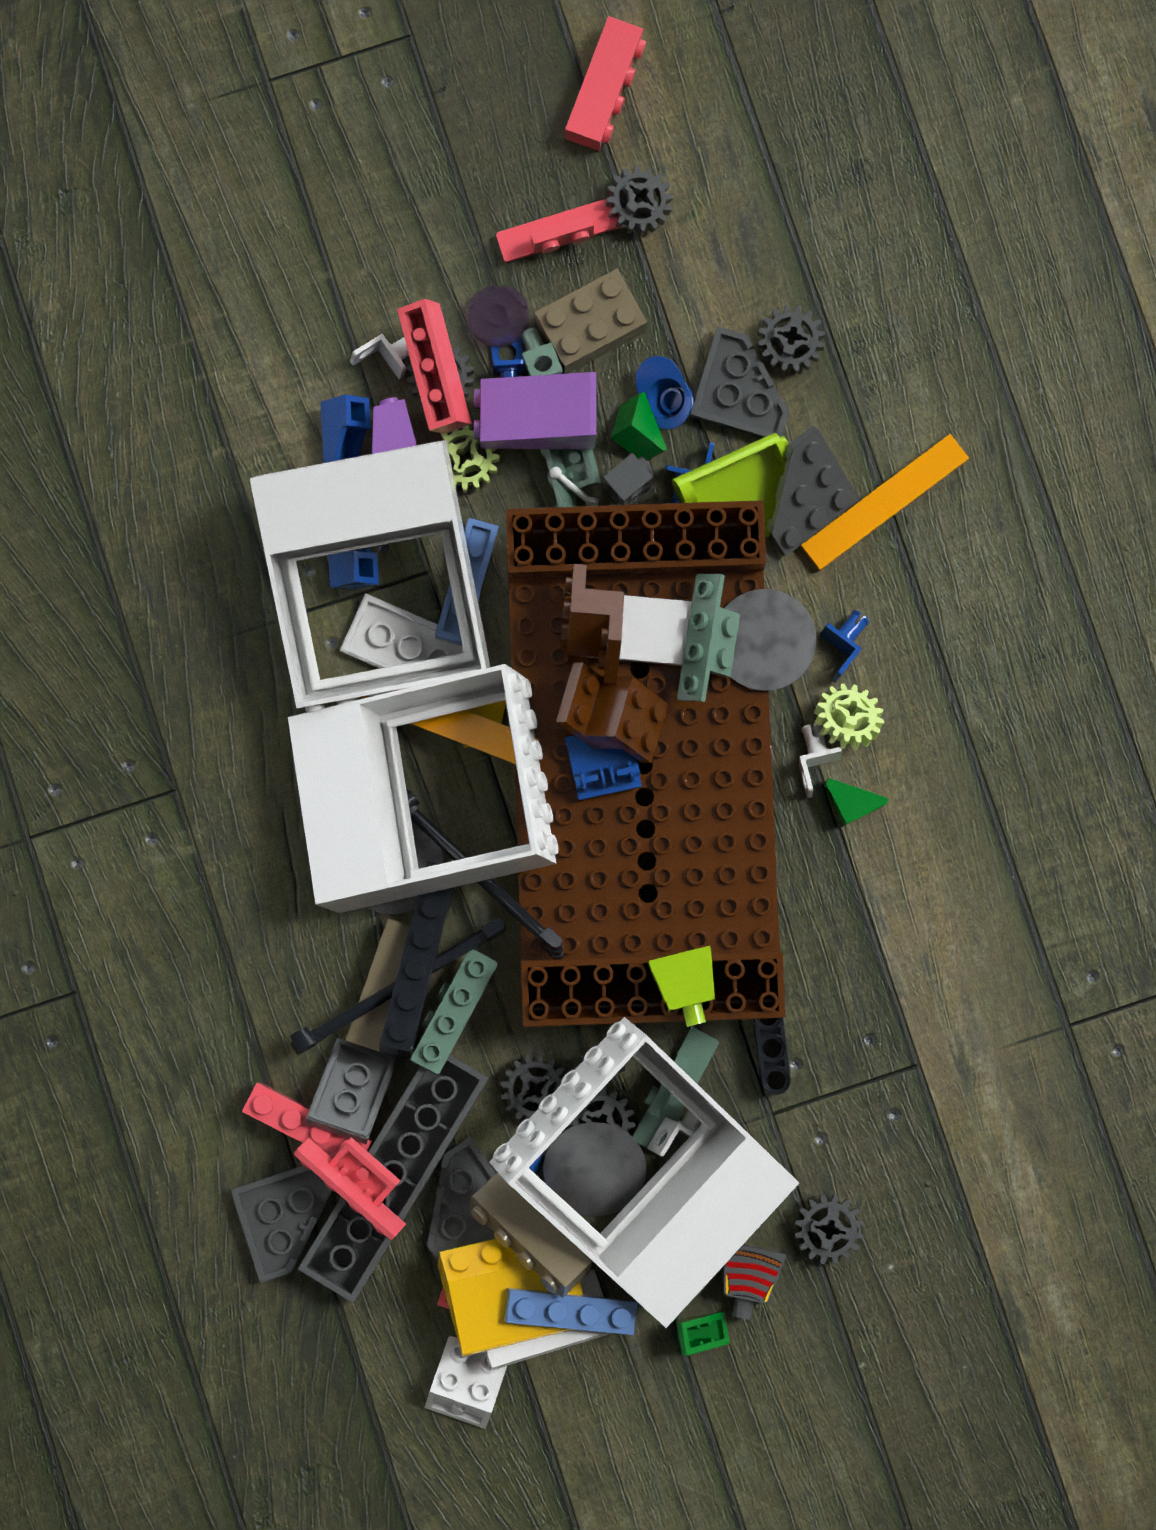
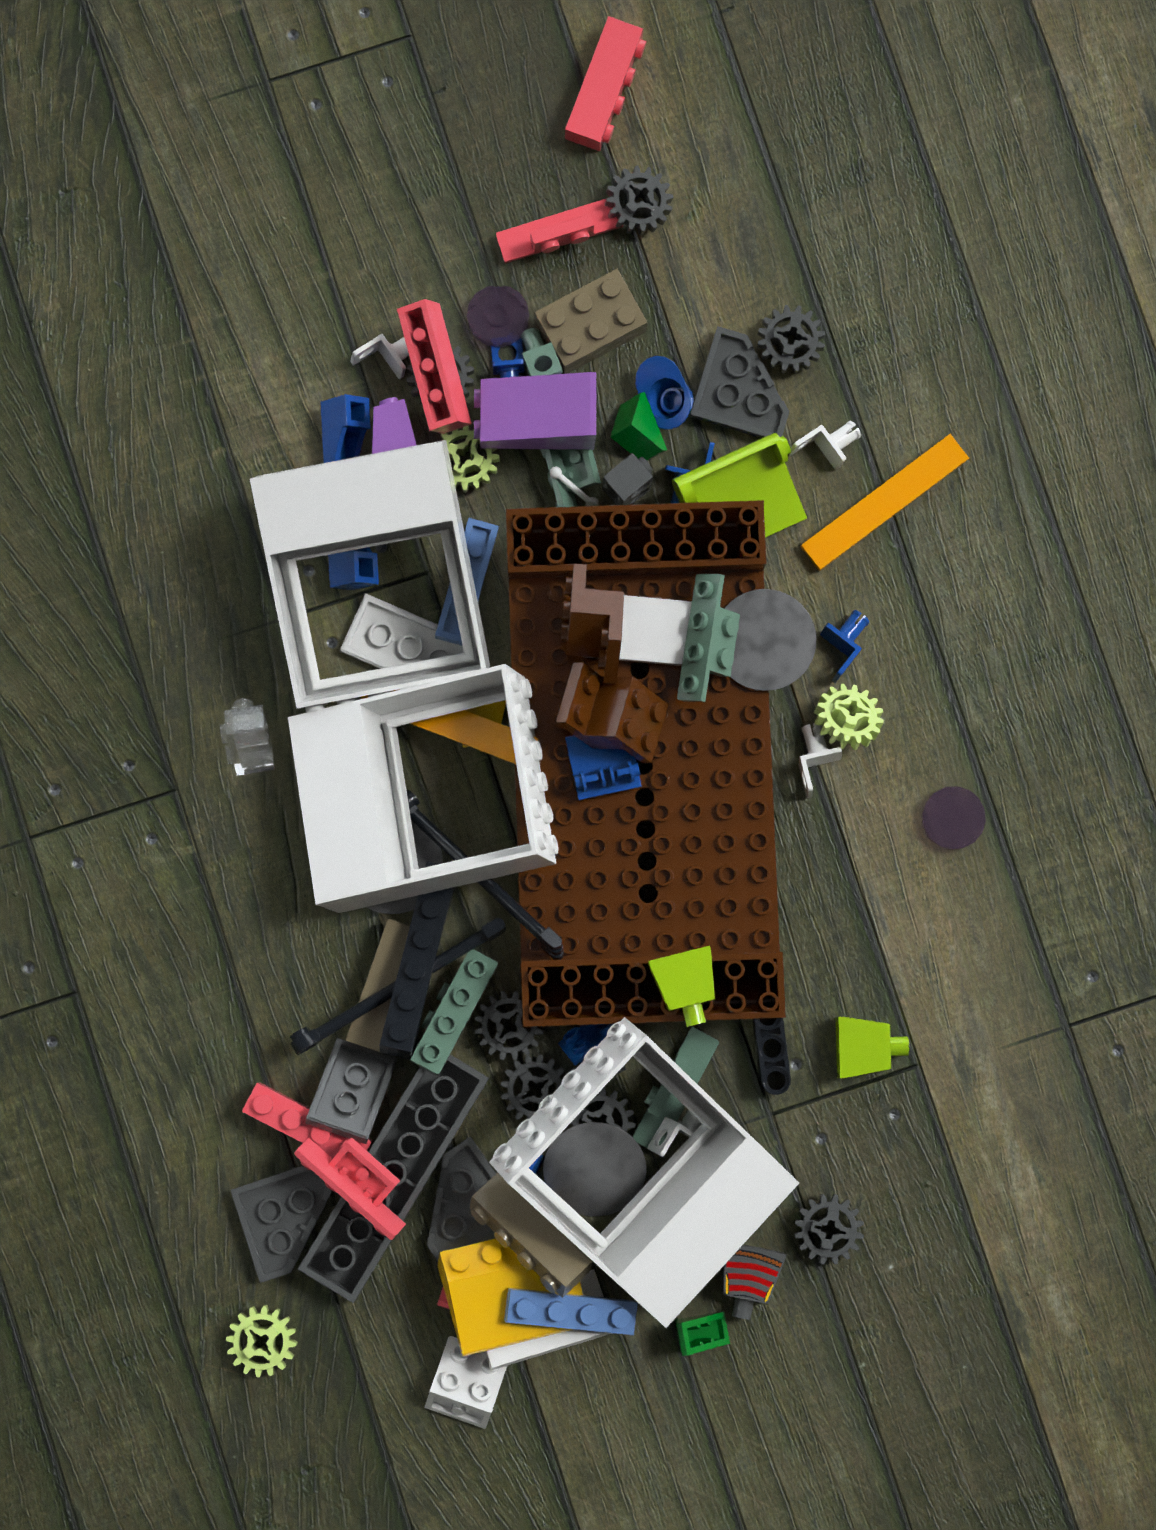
dark grey plate [766,426,860,556] -> none
green slope [824,778,889,827] -> none
none -> clear brick [220,698,275,776]
none -> yellowish green gear [226,1305,298,1377]
none -> dark grey gear [475,991,544,1060]
none -> blue hinge [558,1024,613,1065]
none -> white bracket [789,421,861,470]
none -> lime torso [835,1017,909,1078]
none -> clear purple tile [921,786,986,850]

